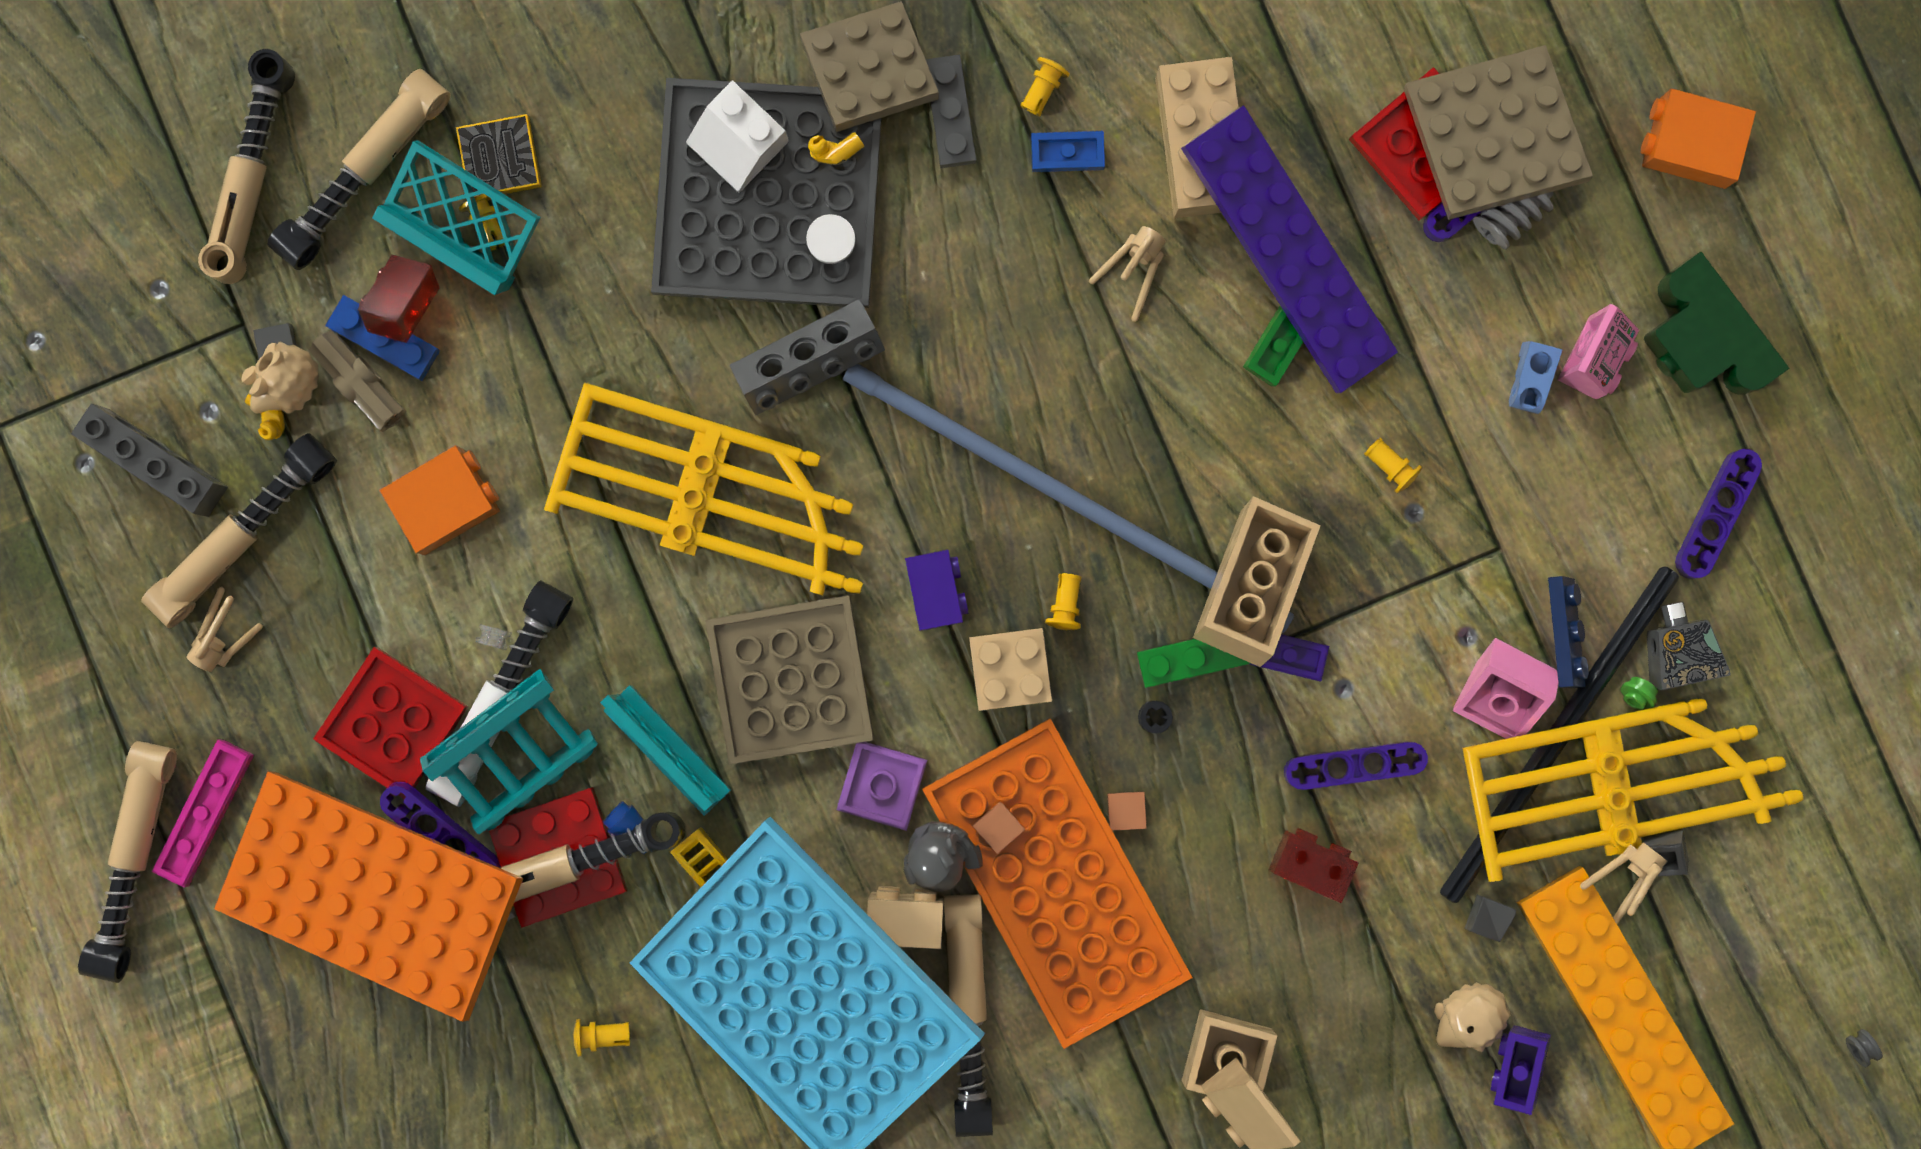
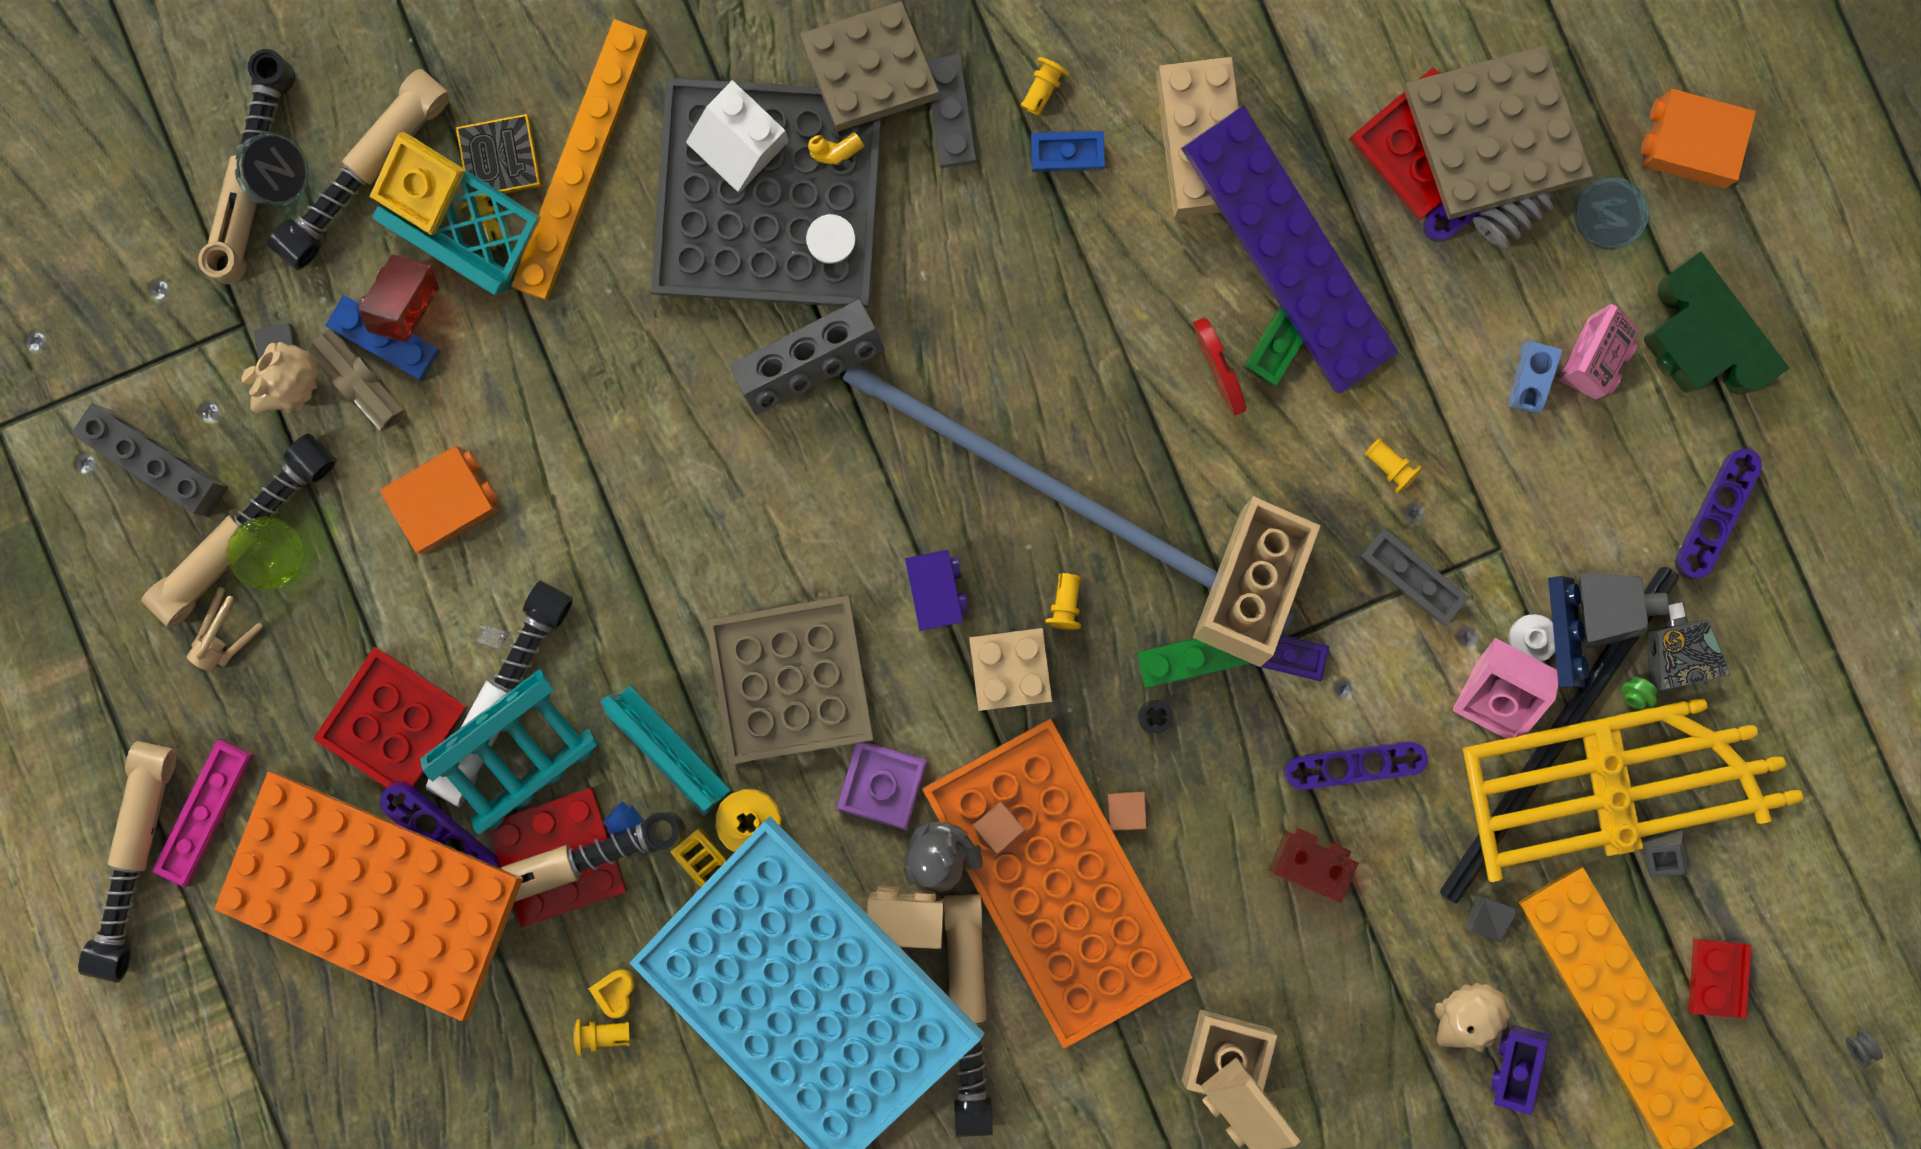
yellow arm [245,394,285,440] -> none
yellow piece [544,382,864,596] -> none
tan plant [1089,226,1166,322] -> none
tan plant [1580,842,1667,924] -> none
none -> clear neon green tile [226,516,304,590]
none -> black tile [235,133,309,206]
none -> yellow tile [369,132,466,235]
none -> light orange plate [511,19,649,301]
none -> yellow tile [588,969,635,1018]
none -> yellow piece [715,789,782,852]
none -> red tile [1193,317,1247,416]
none -> dark grey plate [1359,528,1470,626]
none -> white piece [1509,614,1555,662]
none -> clear light blue tile [1574,177,1649,250]
none -> dark grey torso [1579,573,1669,649]
none -> red plate [1688,938,1752,1019]

